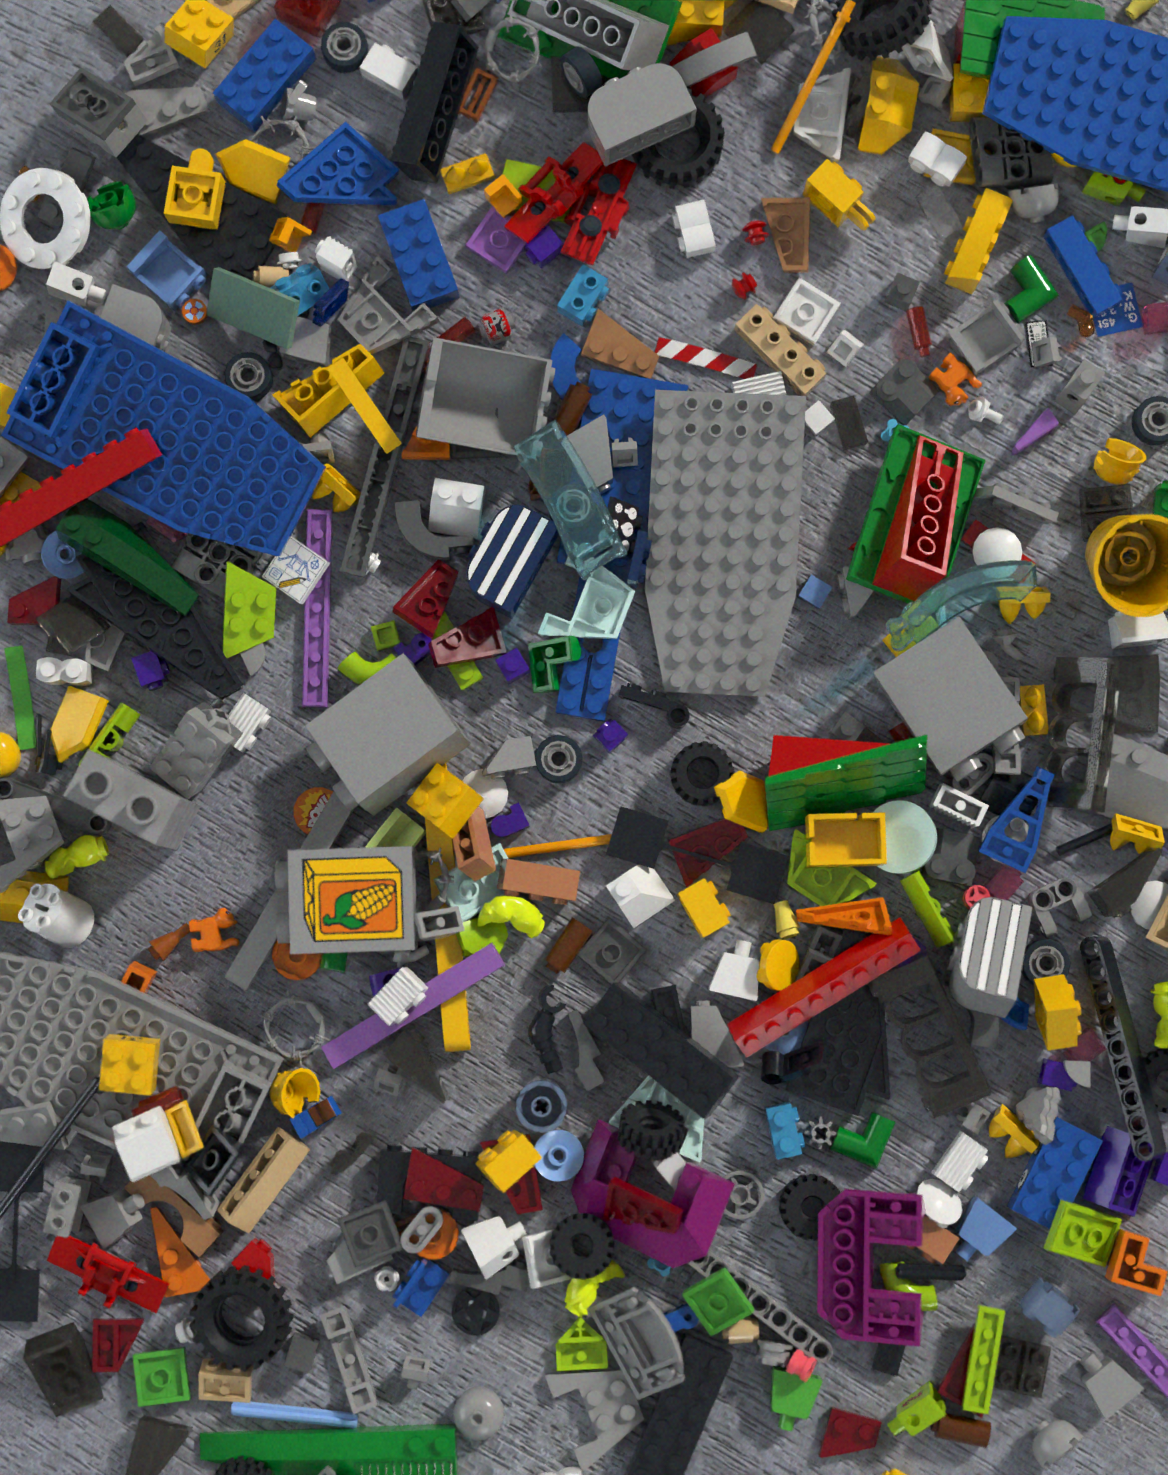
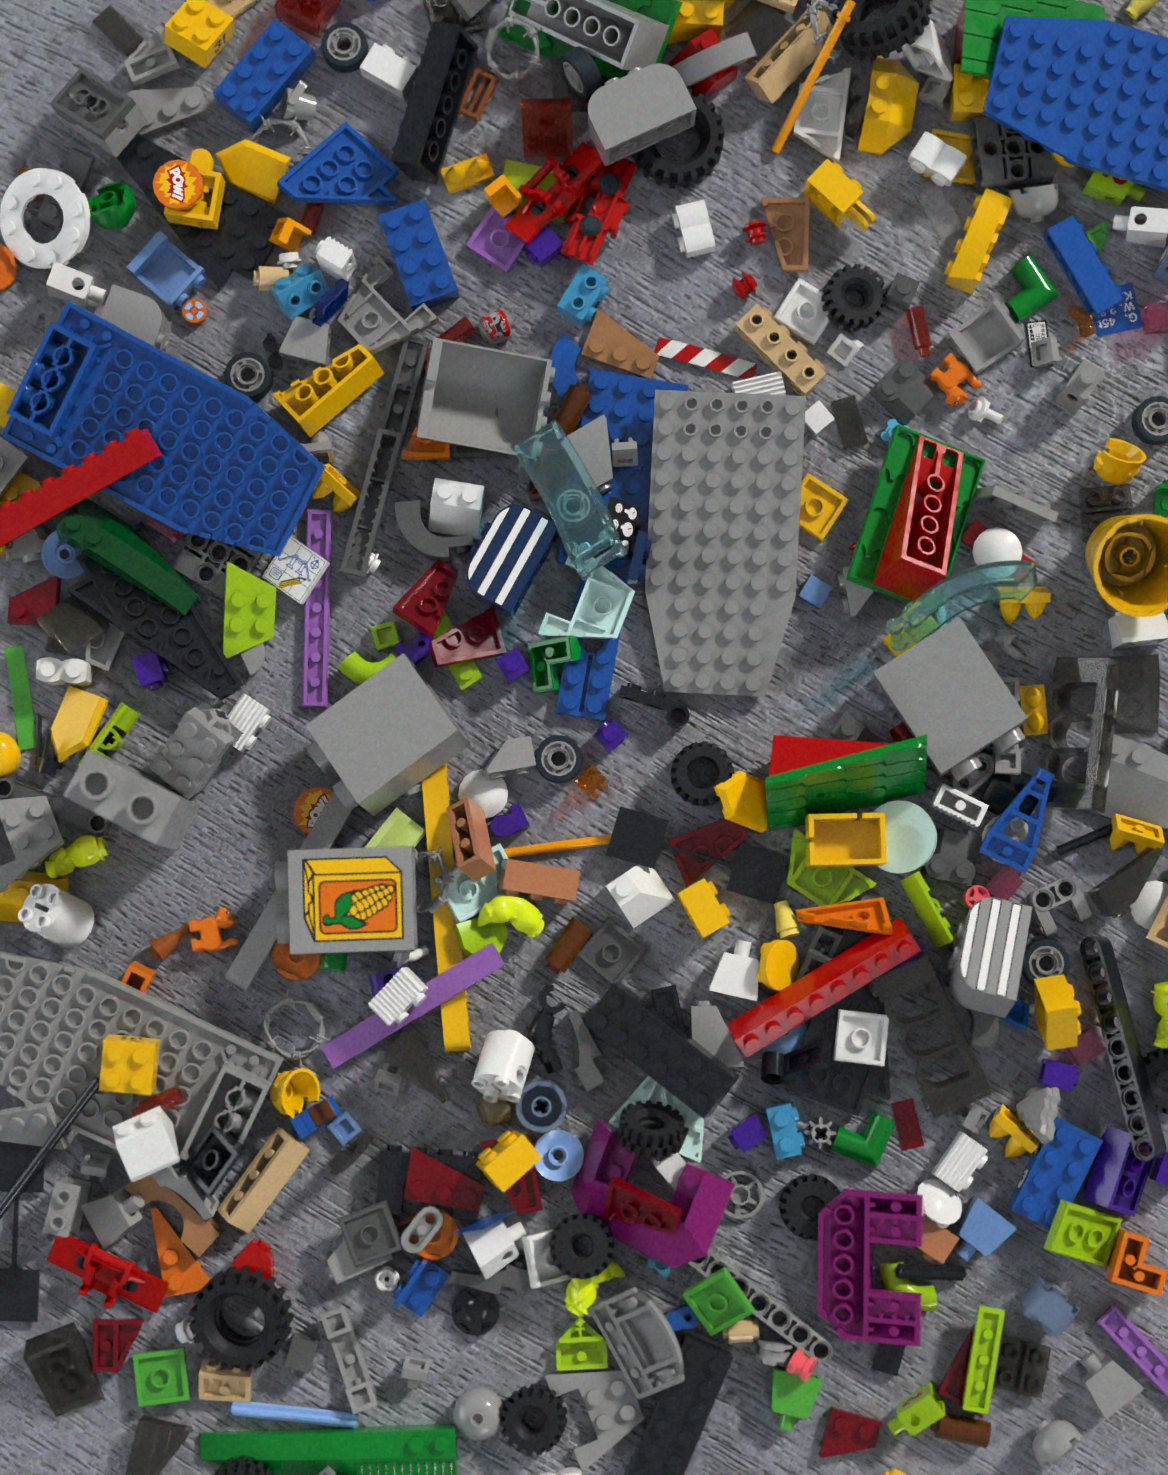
yellow tile [165,1100,204,1159] -> none
sand green tile [206,267,300,349] -> none
yellow sticker [328,358,402,454] -> none
yellow brick [406,763,484,839] -> none
light grey slope [414,906,465,941] -> none
medium lavender slope [1011,408,1059,455] -> none
light grey tile [1063,1060,1091,1087] -> none
none -> tile [153,159,204,211]
none -> medium blue tile [327,1110,363,1147]
none -> blue sticker [452,1211,516,1234]
none -> white cylinder [472,1029,535,1103]
none -> dark tan head [476,1095,516,1127]
none -> black tyre [500,1384,568,1455]
none -> clear red brick [521,97,573,158]
none -> clear orange tile [574,765,608,799]
none -> dark purple brick [728,1113,769,1153]
none -> tan brick [744,9,833,104]
none -> yellow tile [799,473,849,542]
none -> black tyre [821,264,887,331]
none -> white tile [833,1009,890,1066]
none -> dark red sticker [891,1098,924,1150]

